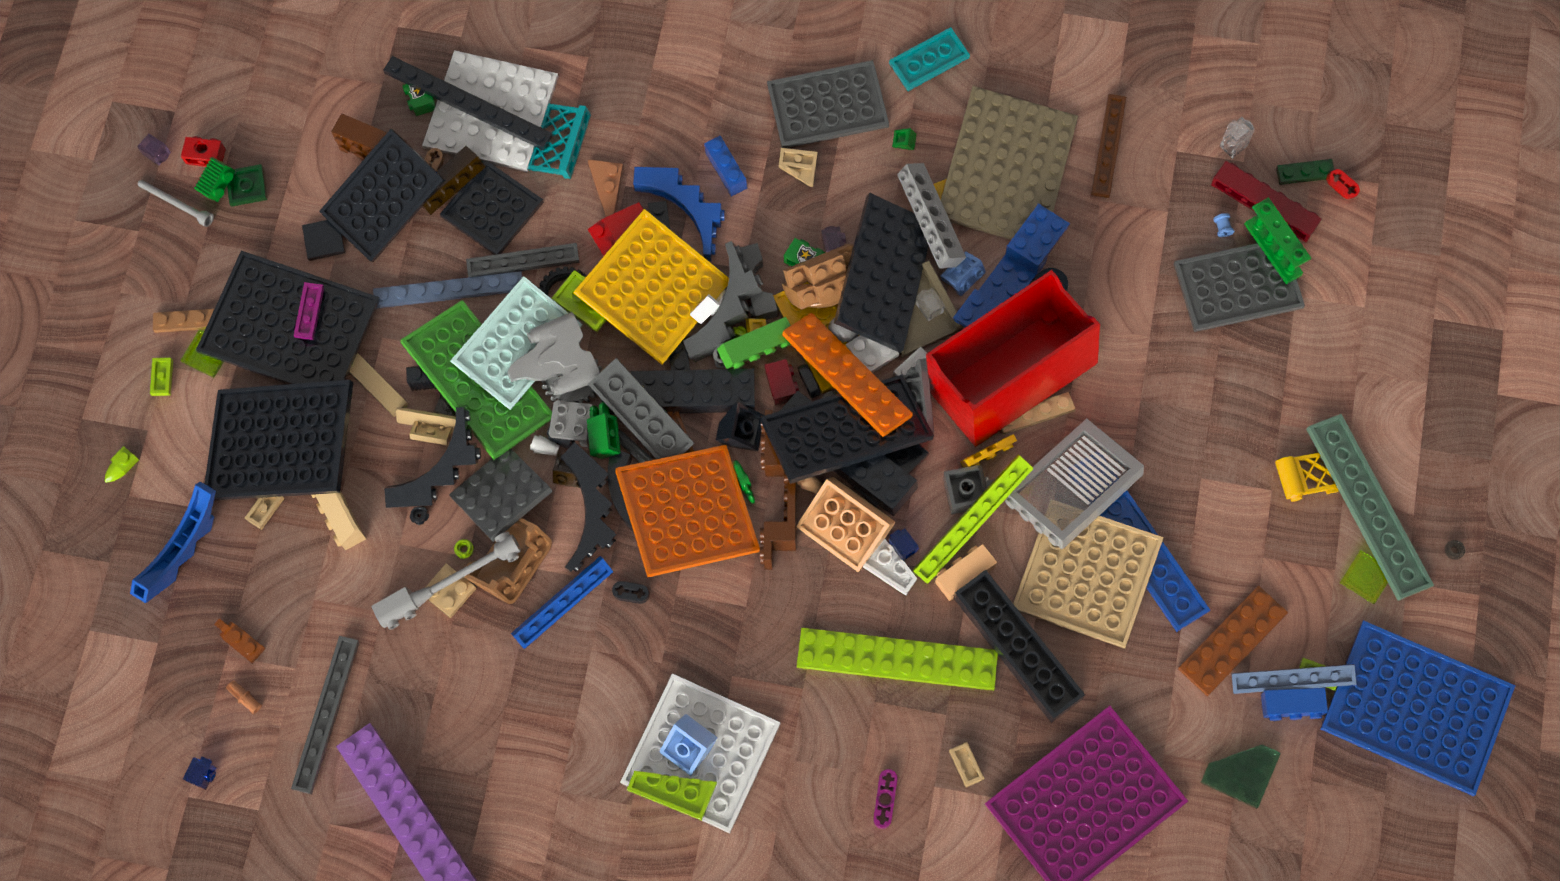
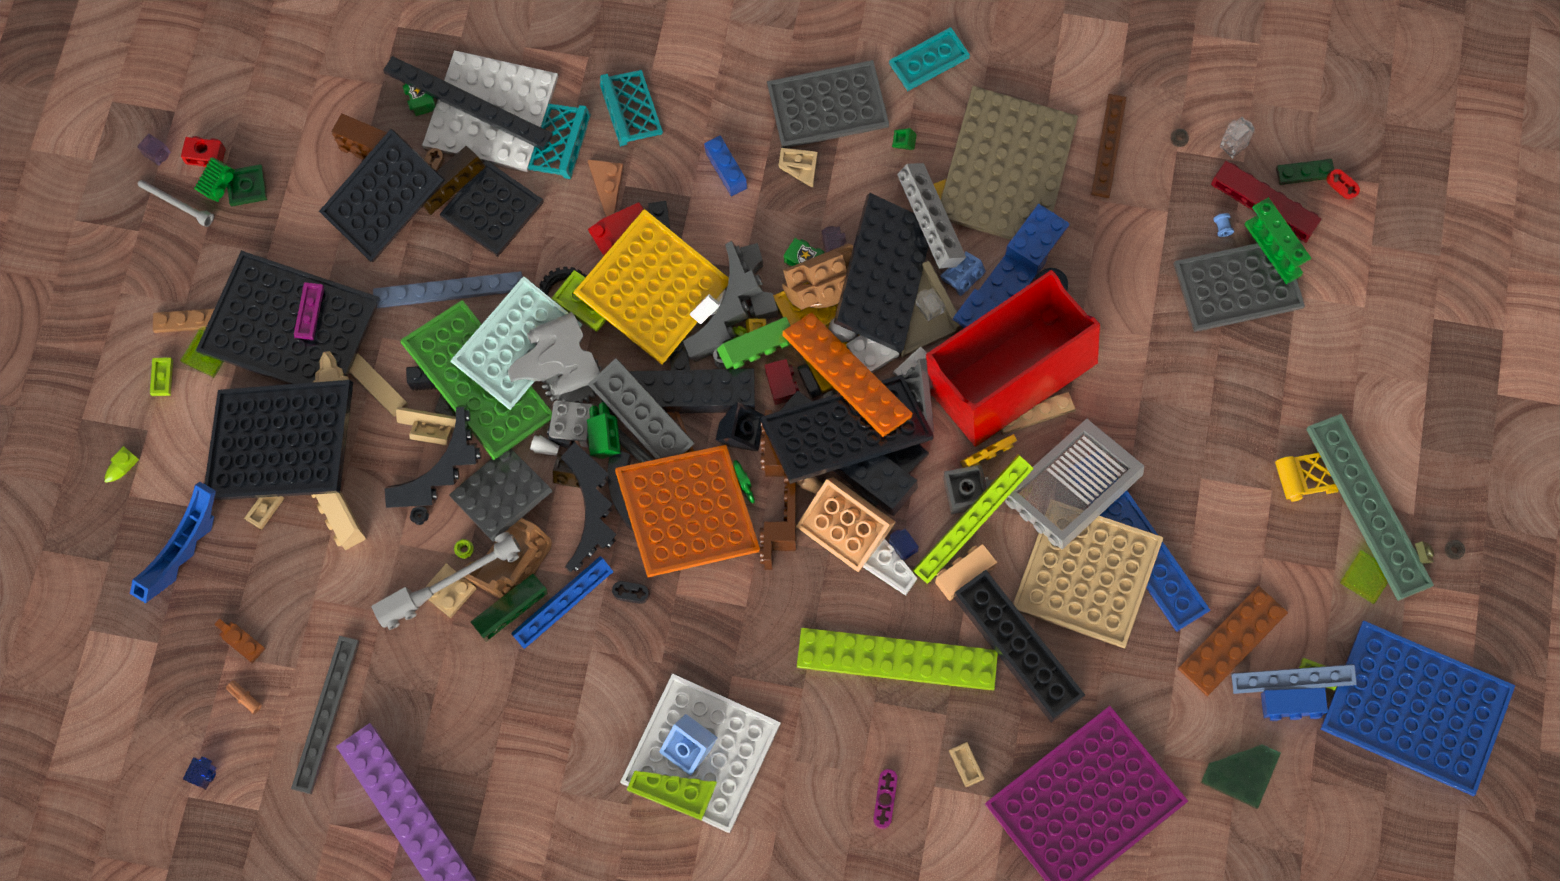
black tile [302,220,345,261] -> none
dark grey plate [466,243,580,277] -> none
blue arch [633,167,725,262] -> none
none -> tan rock [313,351,349,382]
none -> dark green slope [470,574,548,642]
none -> teal fence [599,70,663,146]
none -> clear smoke plate [1170,129,1189,147]
none -> olive plate [1415,541,1434,564]

